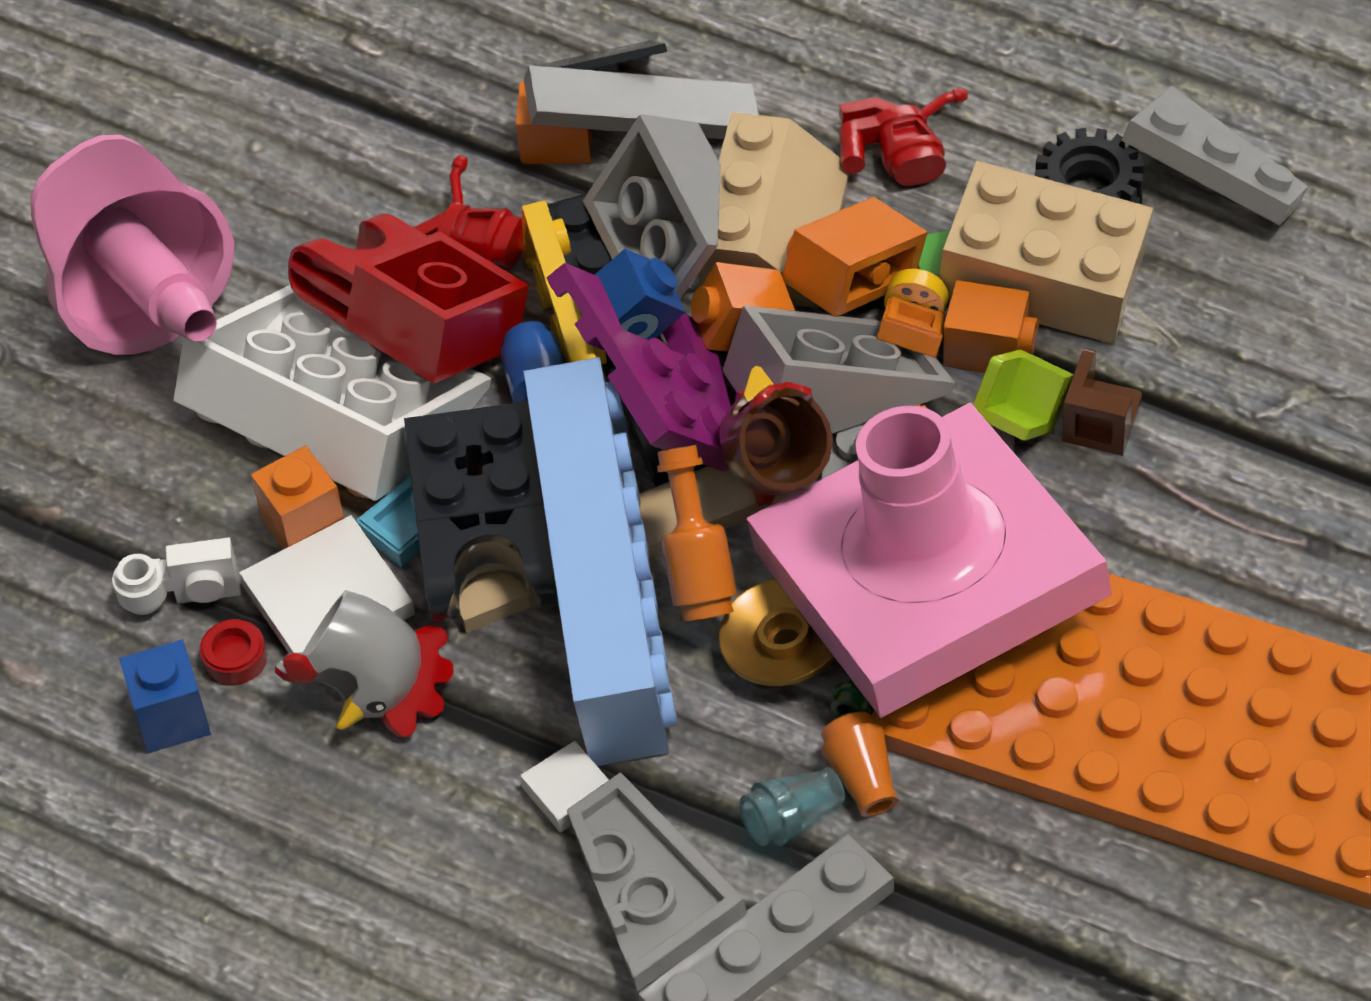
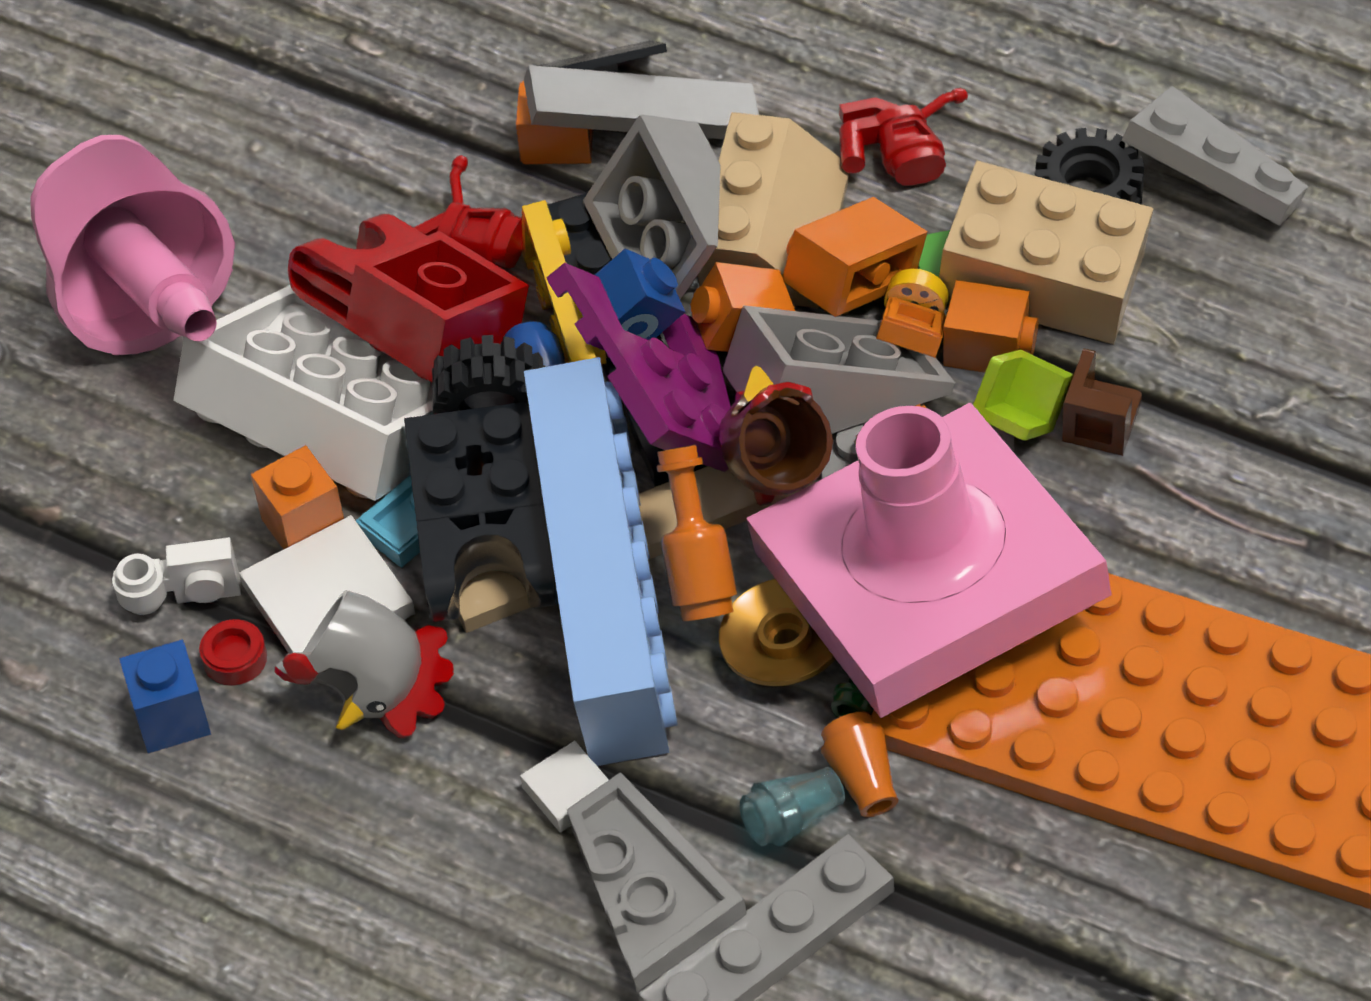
none -> black tyre [432,335,545,414]

